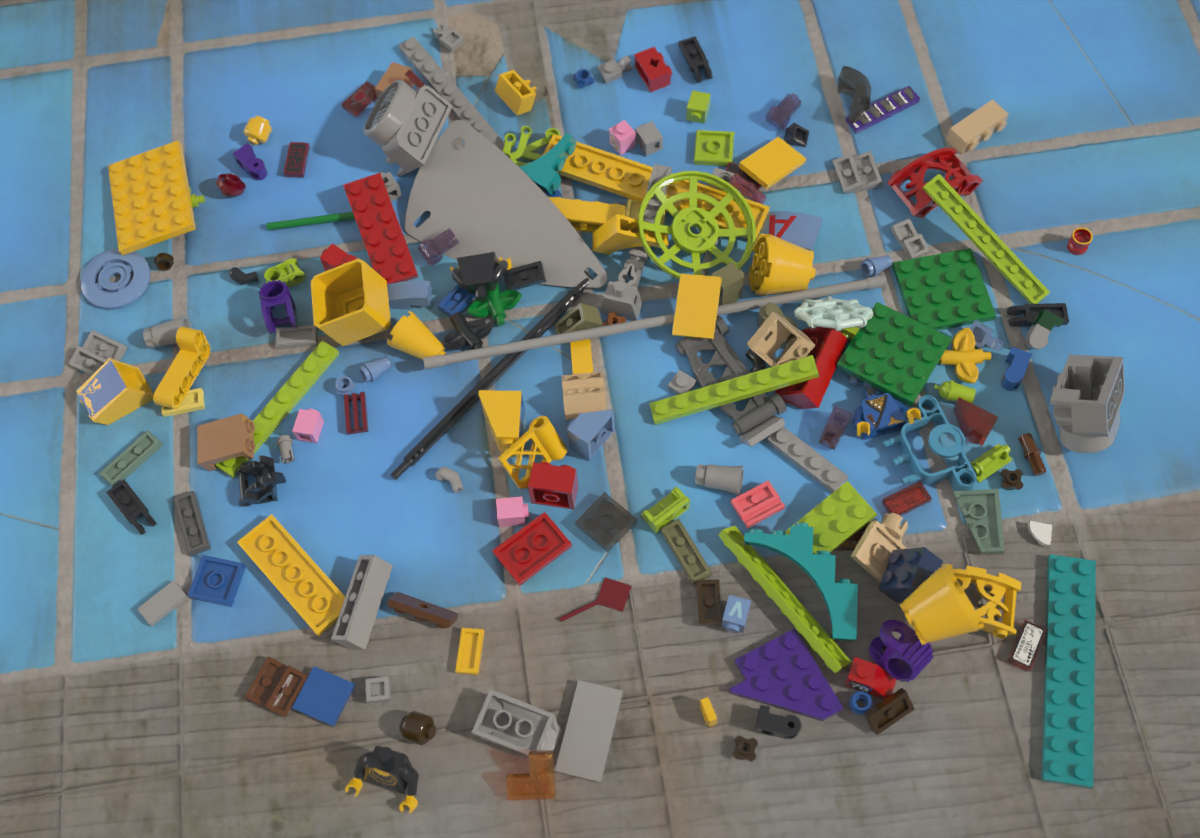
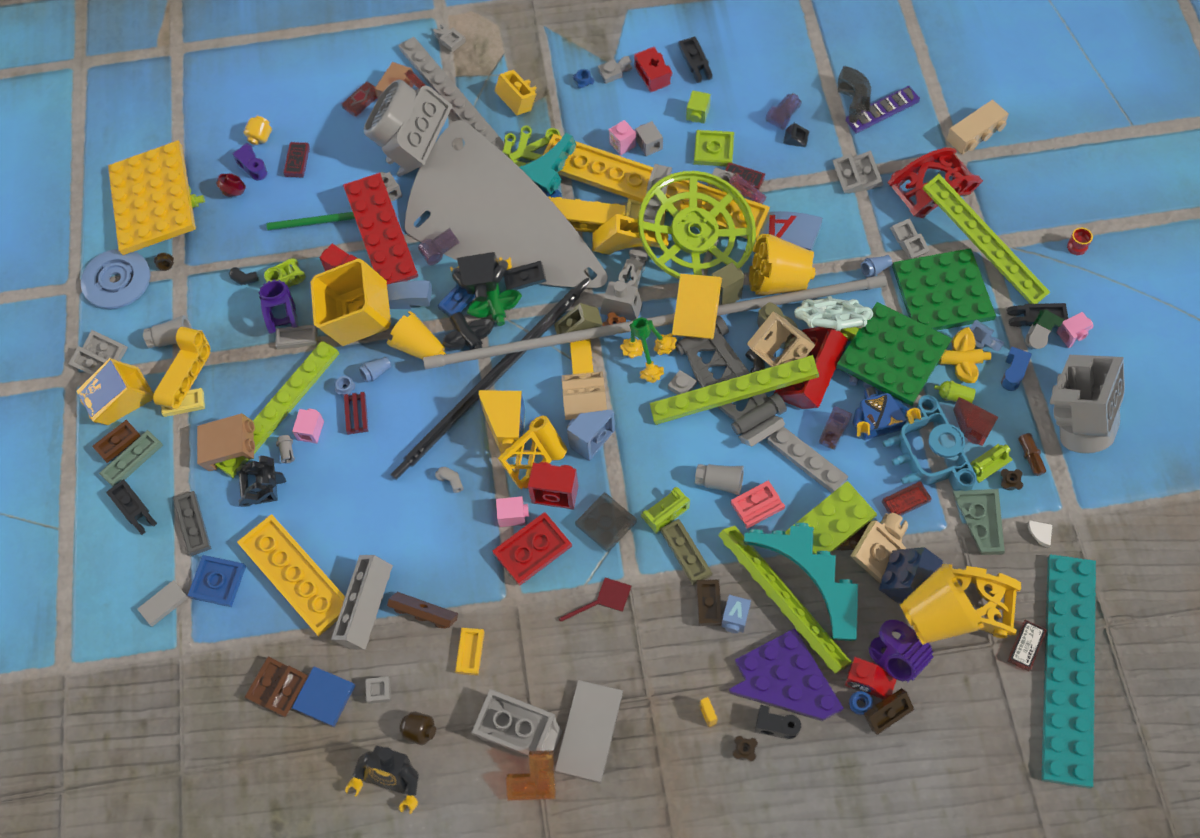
yellow tile [739,137,807,189] -> none
none -> reddish brown plate [92,419,141,463]
none -> yellow plant [620,317,677,383]
none -> bright pink brick [1056,312,1093,348]

